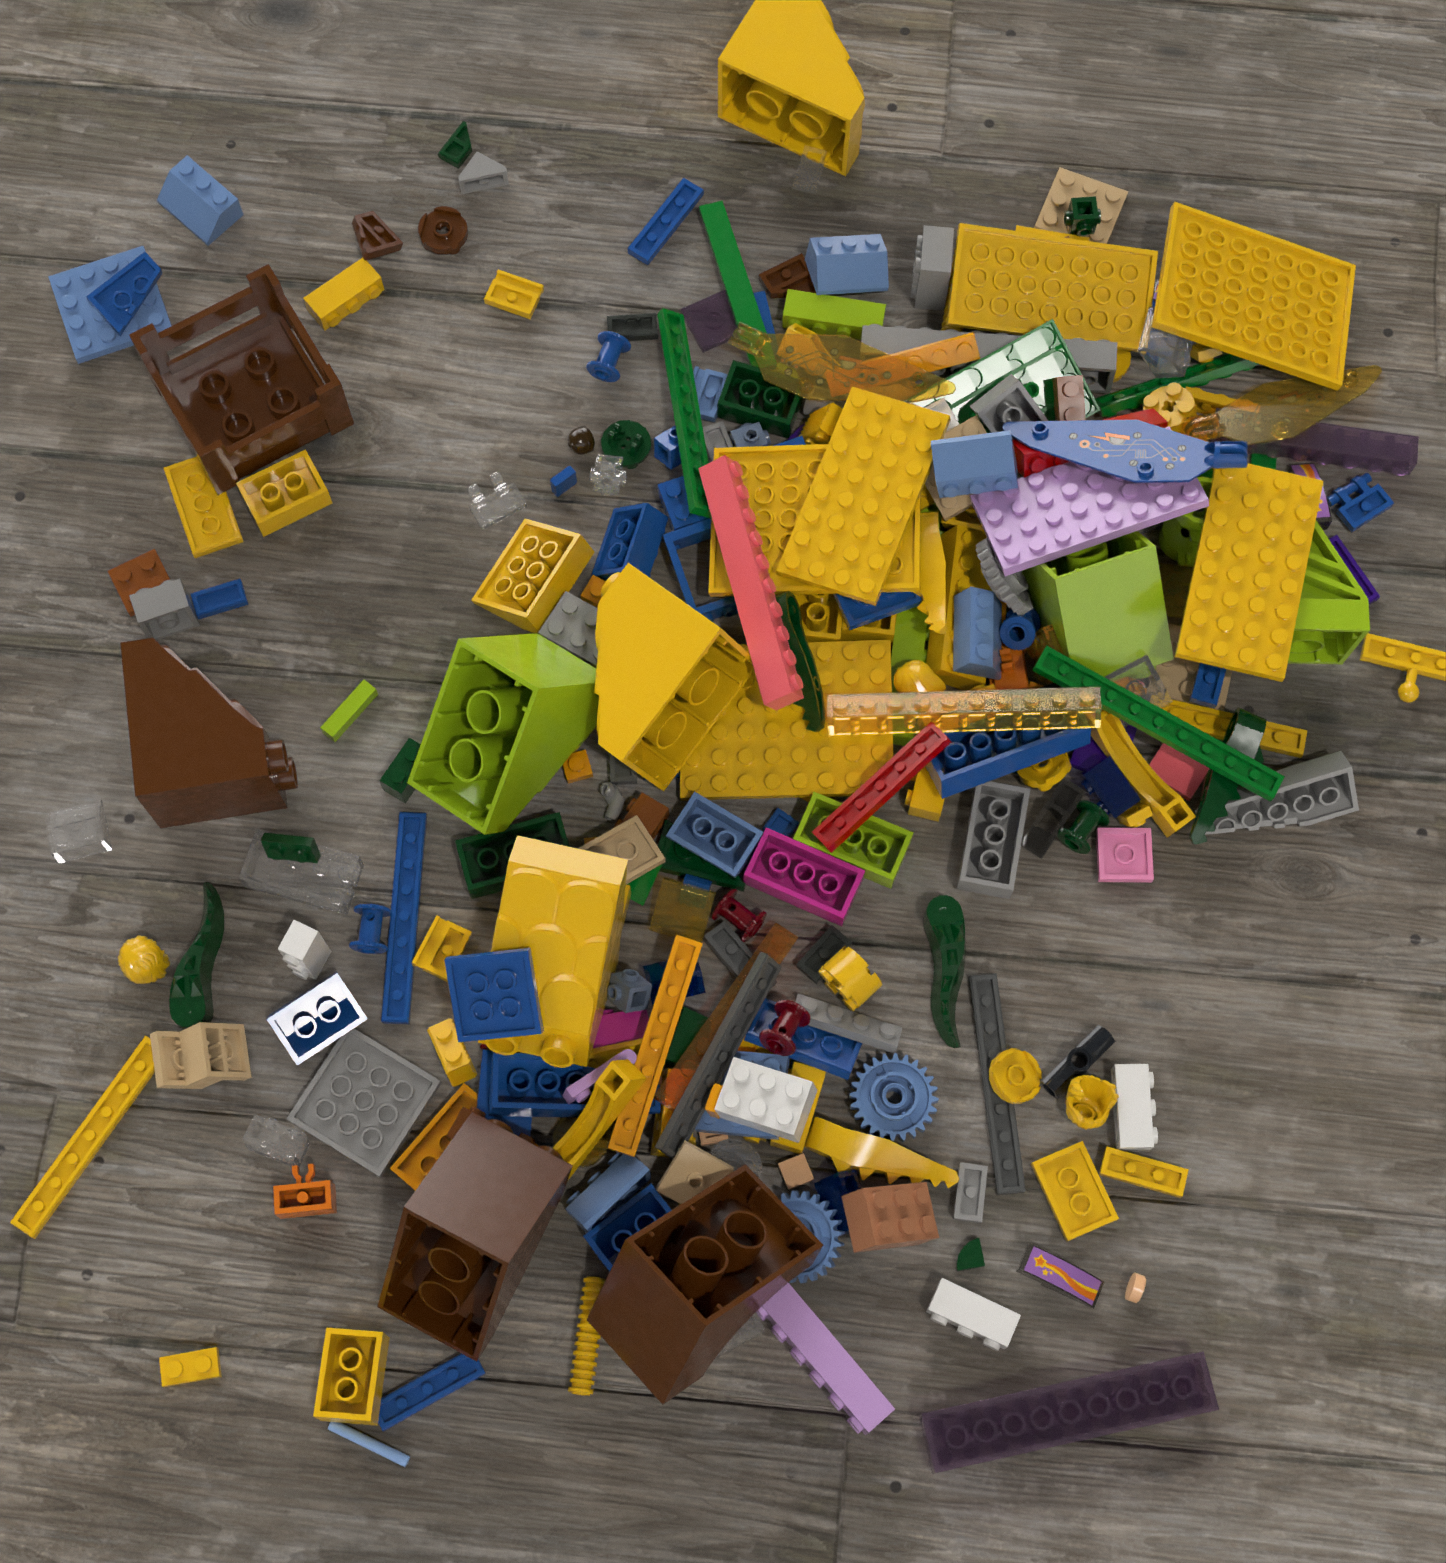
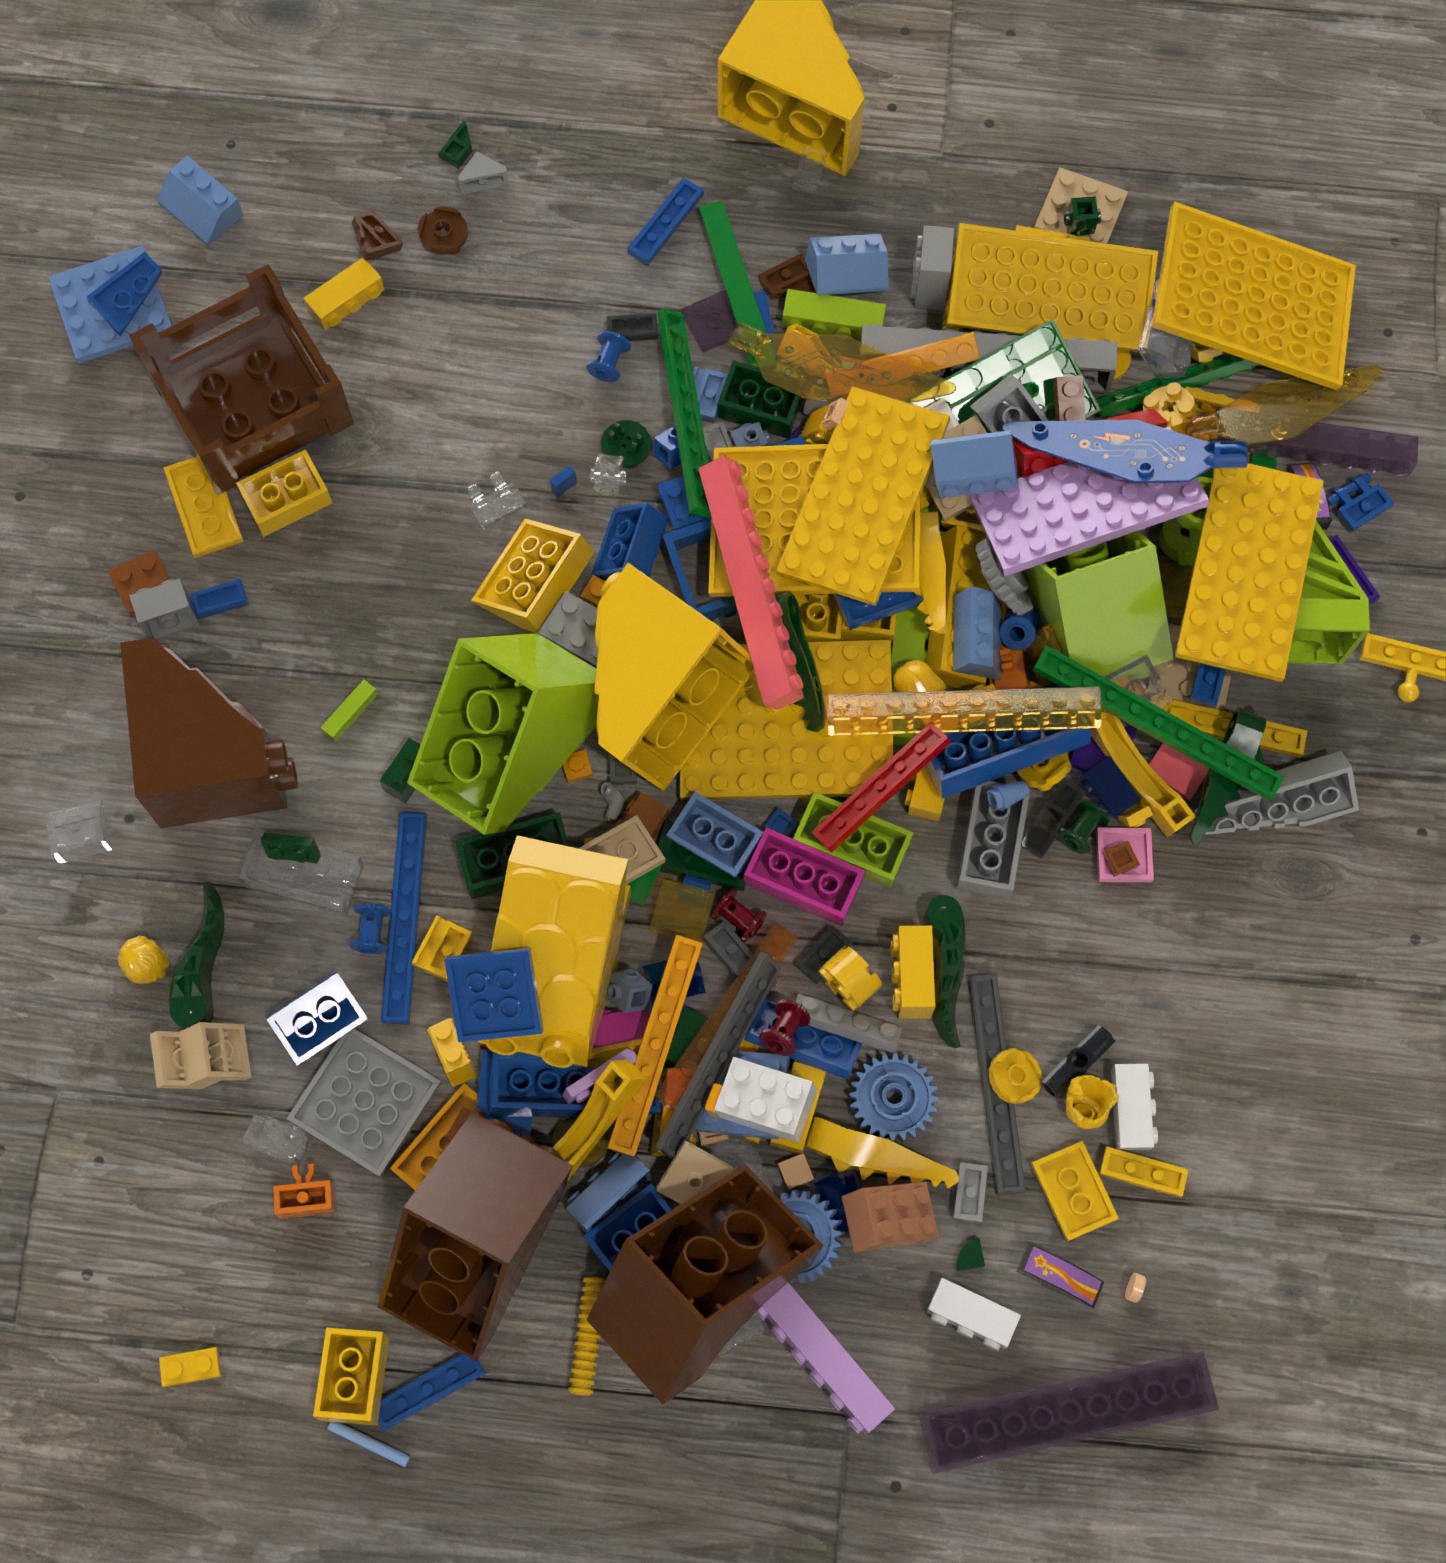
yellow tile [10,1035,155,1239] -> none
white brick [278,920,332,980] -> none
yellow plate [484,269,544,319] -> none
dark brown piece [568,426,595,455] -> none
none -> light nougat tile [822,398,849,430]
none -> yellow brick [890,926,935,1019]
none -> medium blue cone [987,781,1029,811]
none -> dark orange tile [1102,841,1140,877]

